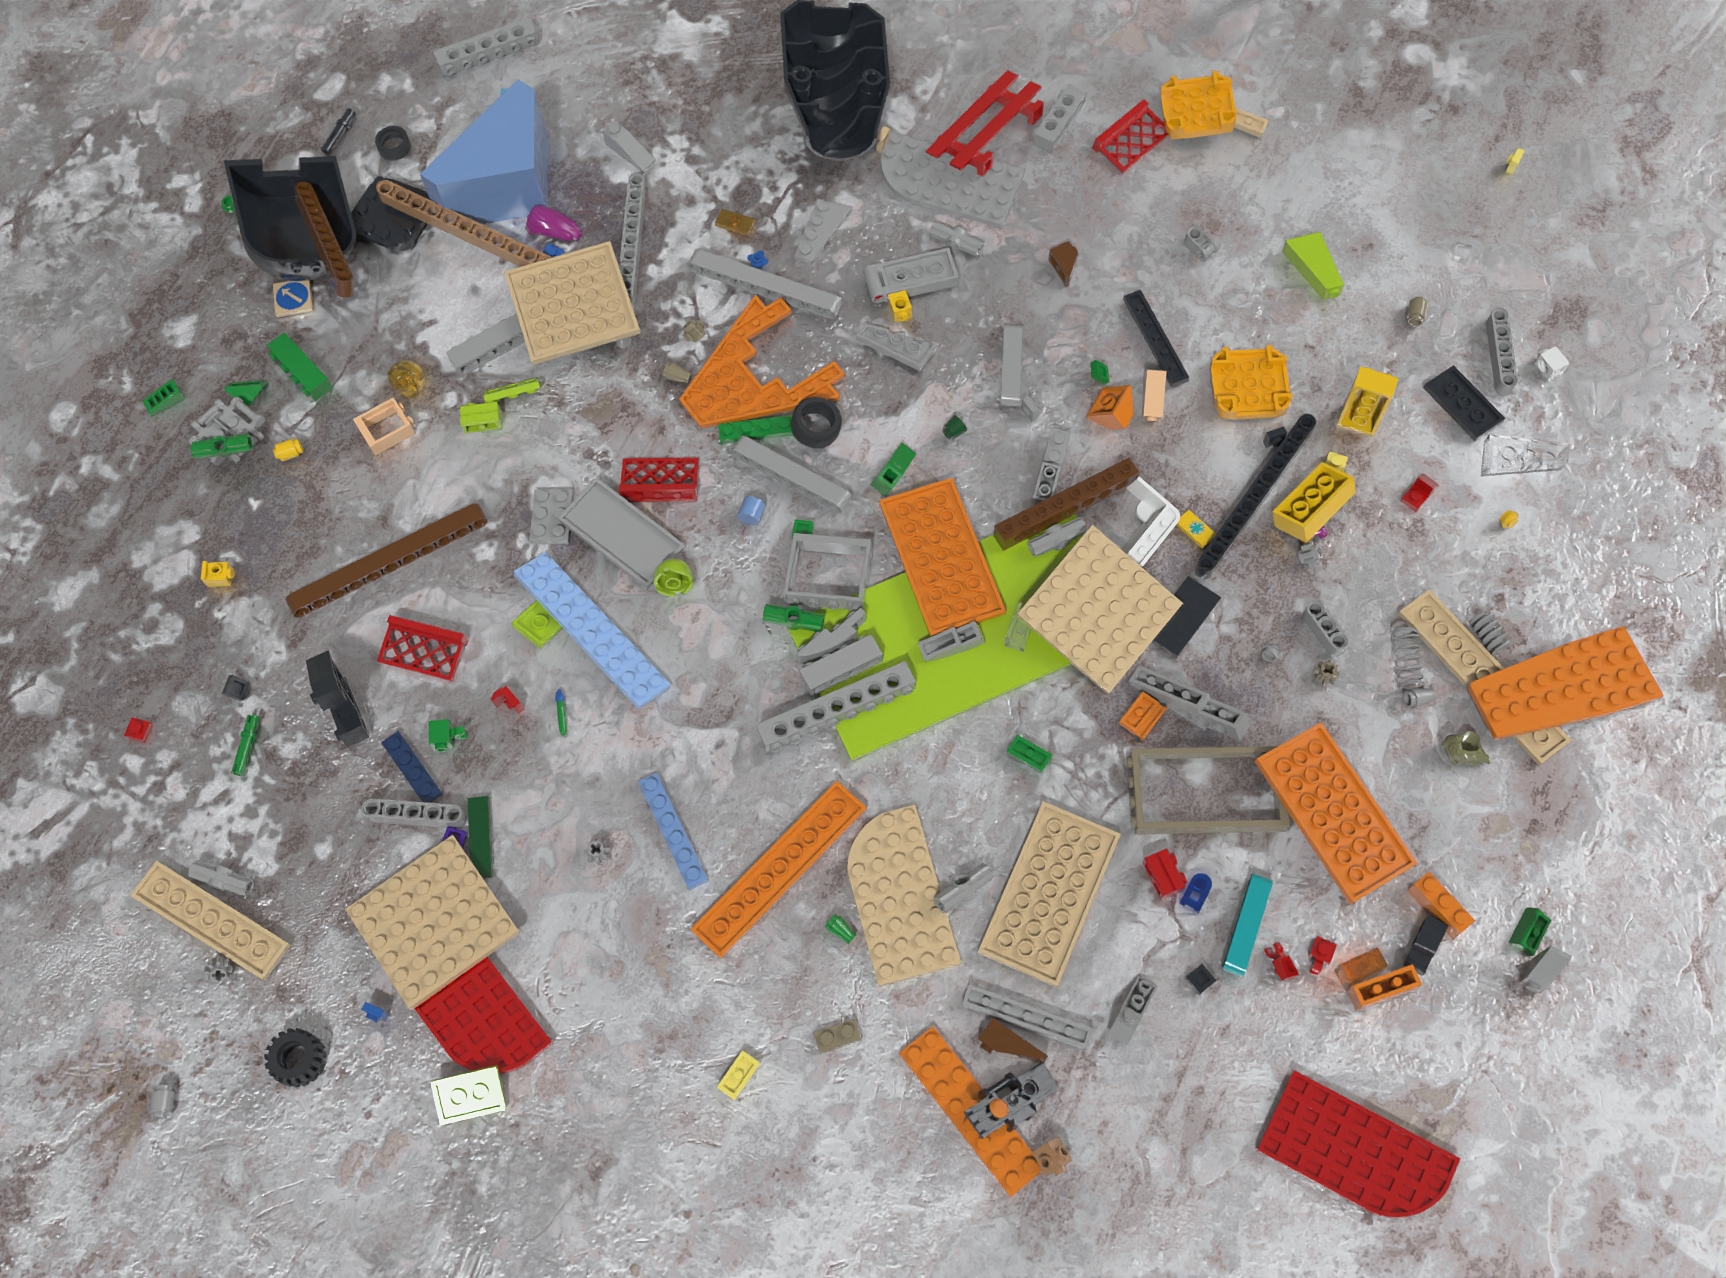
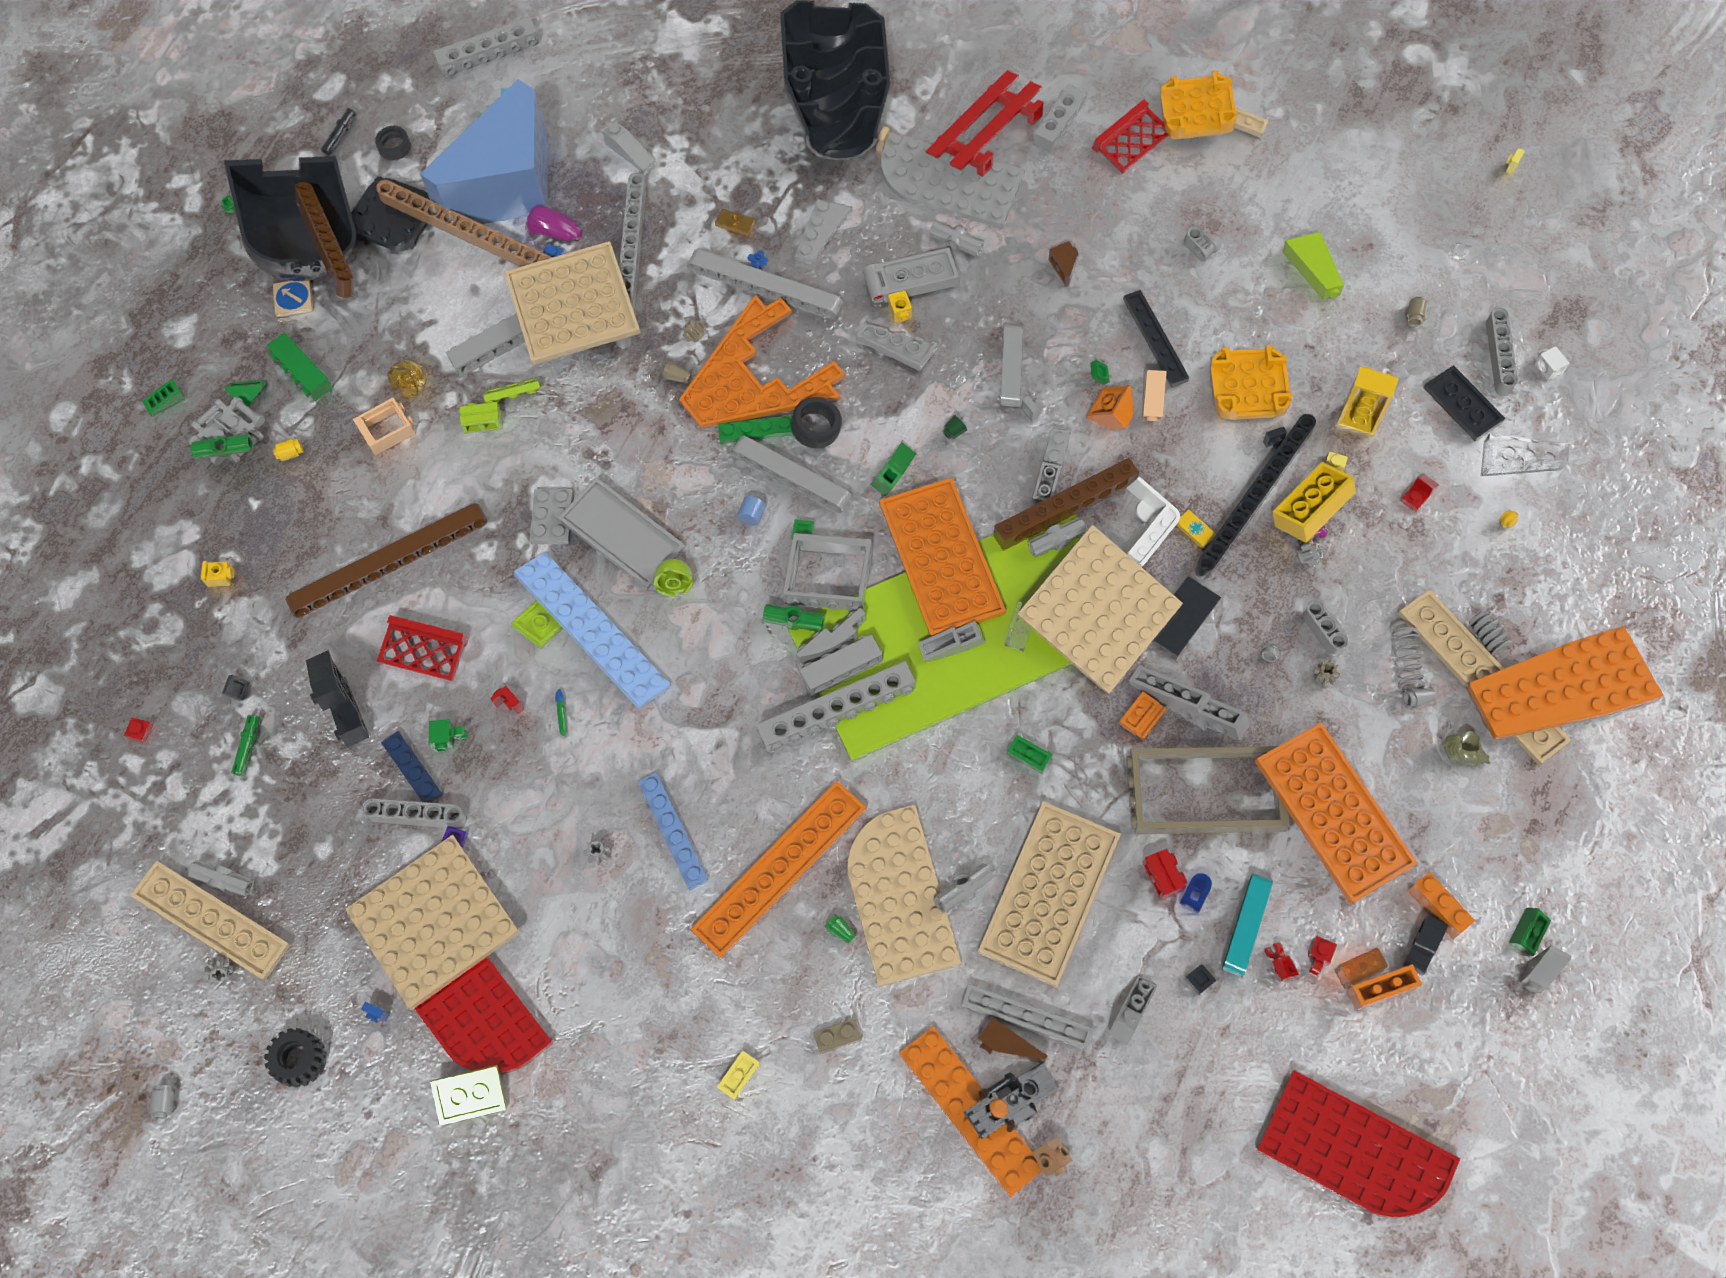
dark green tile [467,796,493,878] -> none
red fence [618,457,699,502] -> none

